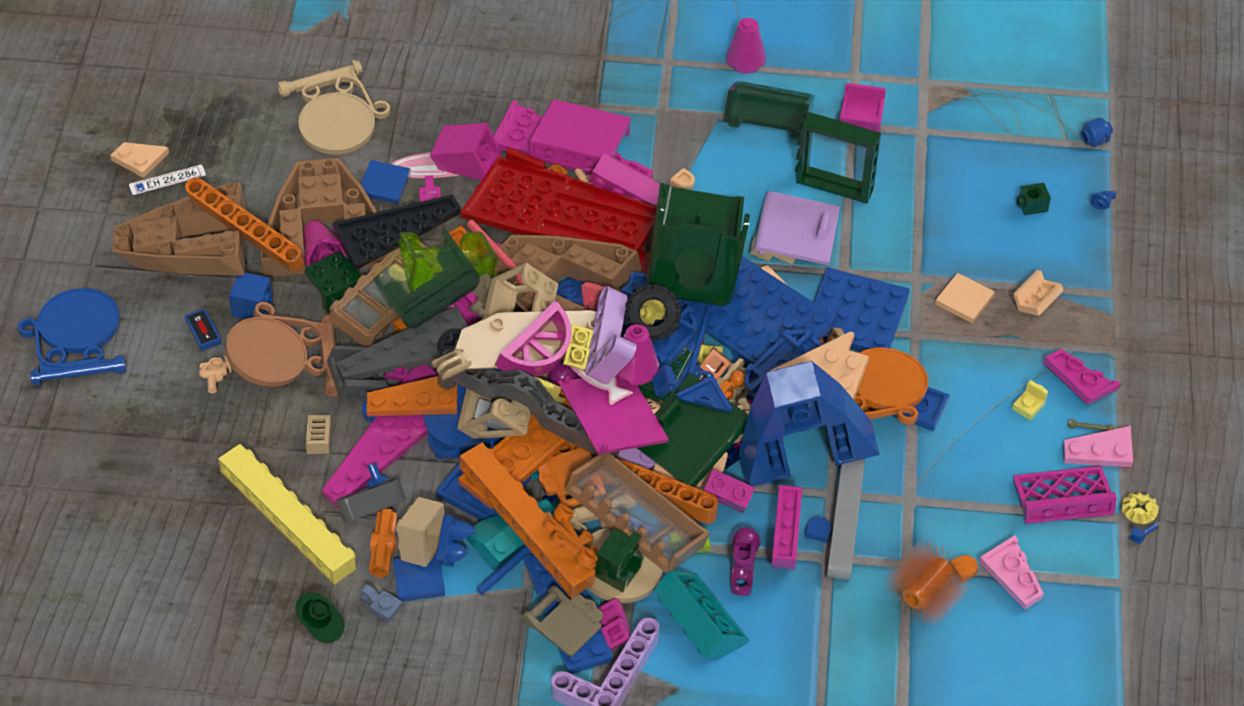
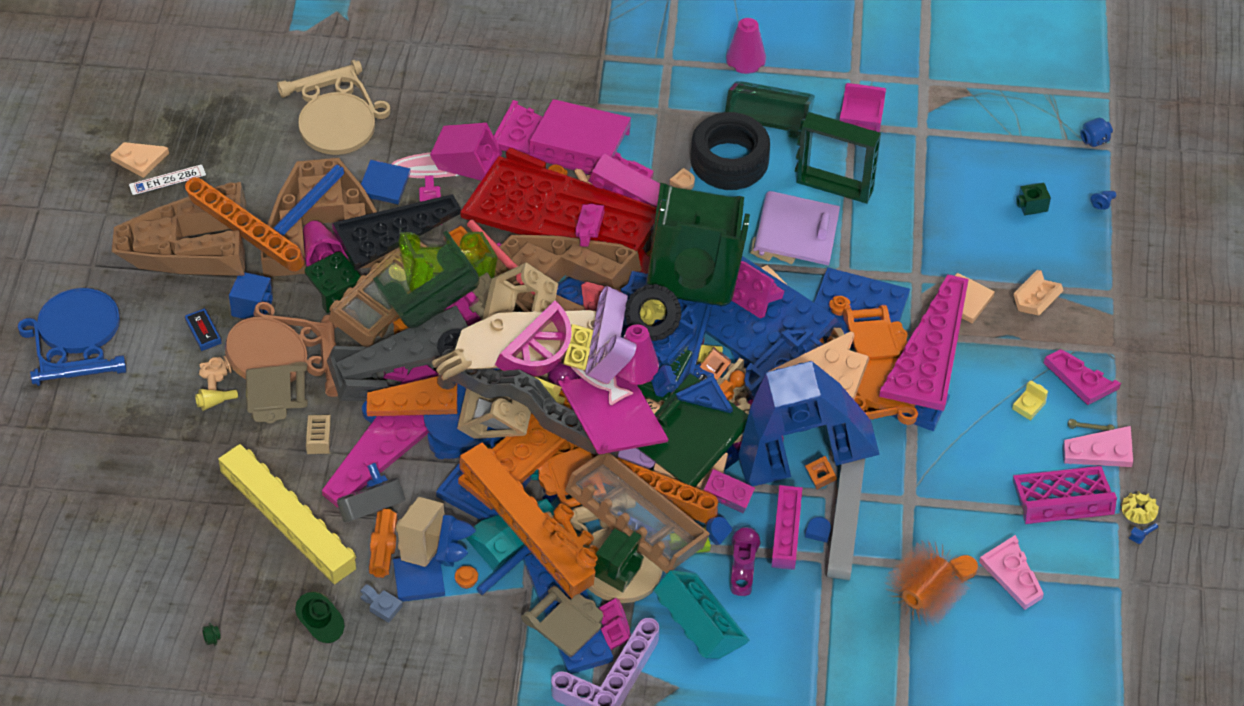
none -> light yellow cone [195,389,238,411]
none -> dark green plate [202,623,221,646]
none -> dark tan piece [246,362,308,423]
none -> blue axle [272,165,344,236]
none -> orange plate [455,566,478,589]
none -> dark pink hinge [576,204,604,247]
none -> black tyre [691,112,770,190]
none -> blue tile [706,517,733,545]
none -> dark pink bracket [732,261,784,318]
none -> orange plate [805,456,837,490]
none -> orange plate [829,296,851,316]
none -> orange piece [843,305,908,360]
none -> dark pink wing [879,275,969,411]

